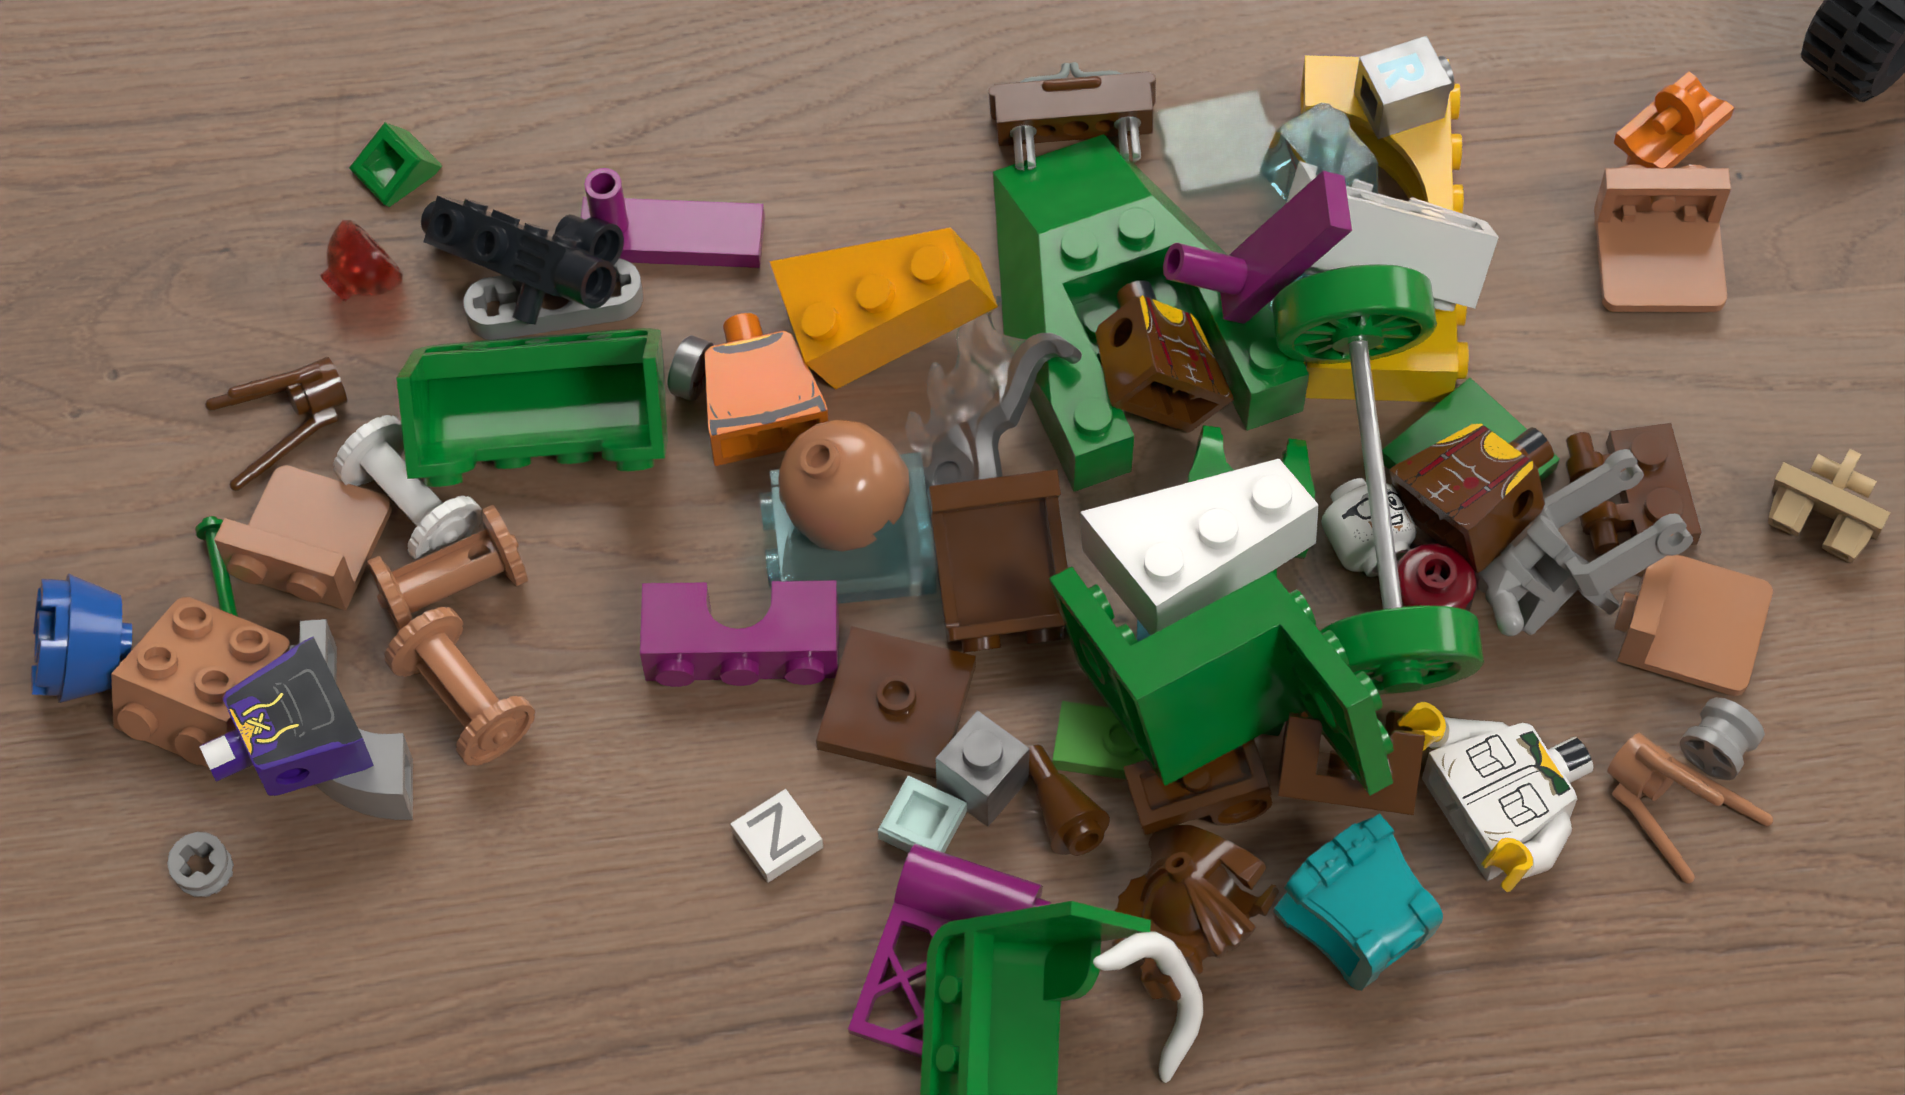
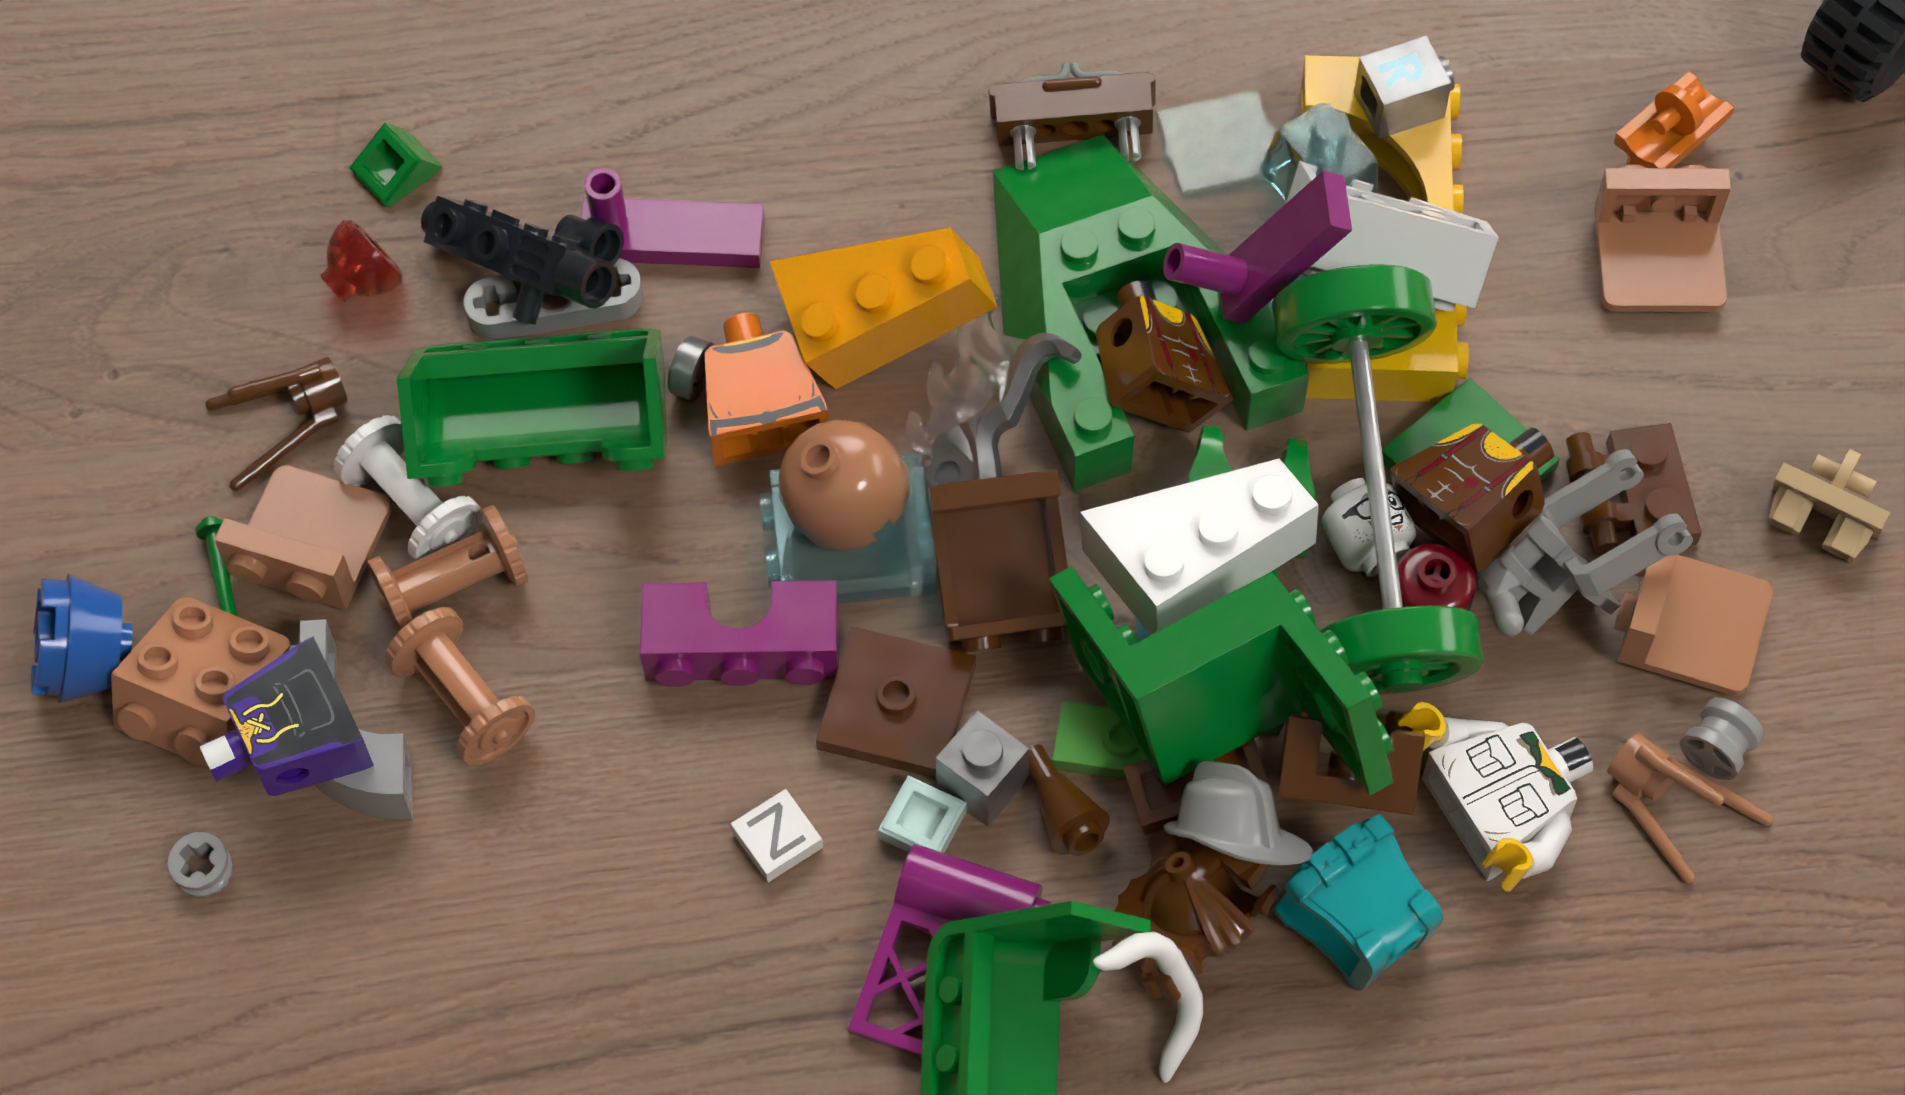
none -> light grey piece [1164,761,1313,865]

